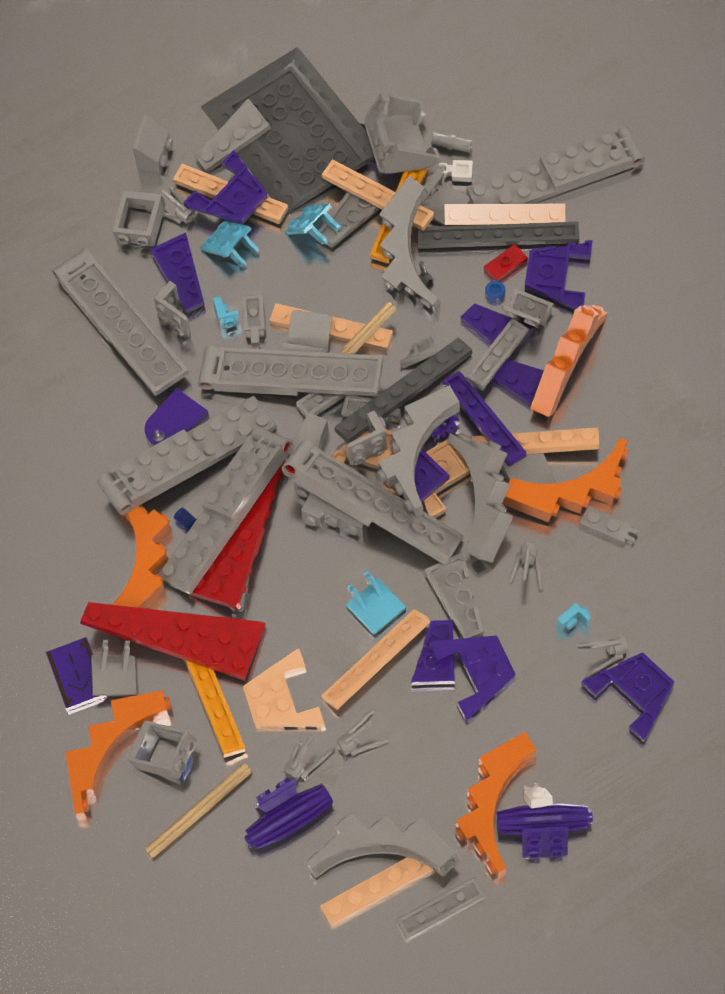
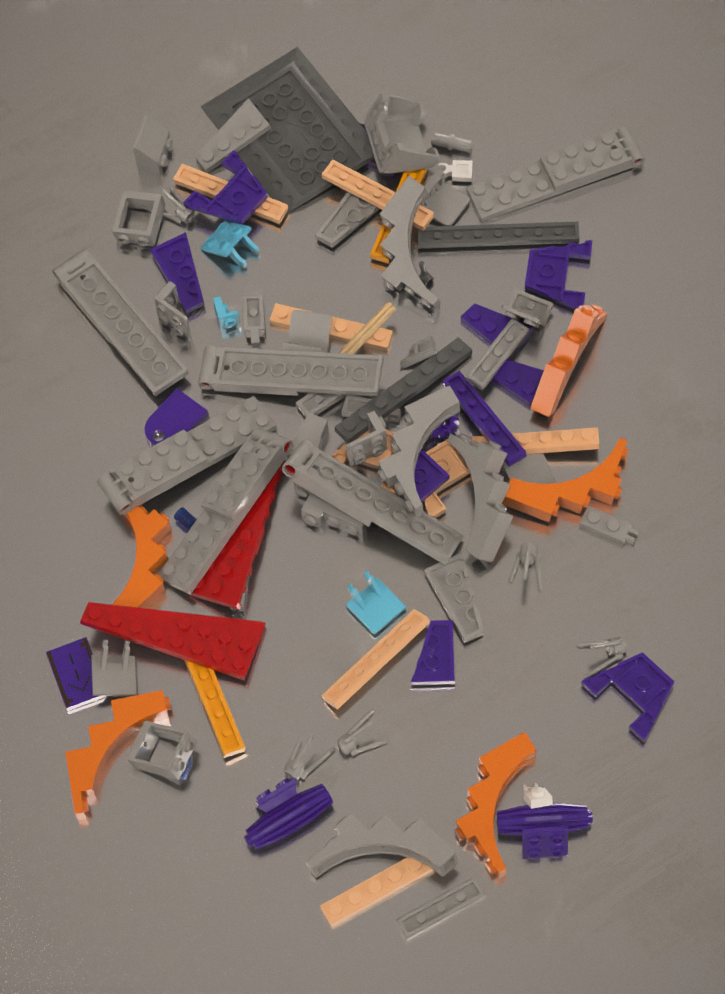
tan axle [145,763,252,858] -> none
light nougat wing [243,649,325,728] -> none
medium azure plate [285,204,342,245] -> none
dark purple wing [429,635,516,721] -> none
light nougat plate [444,204,565,225] -> none
red plate [484,244,528,281] -> none
blue tile [485,281,506,302] -> none
medium azure bracket [556,602,591,633] -> none

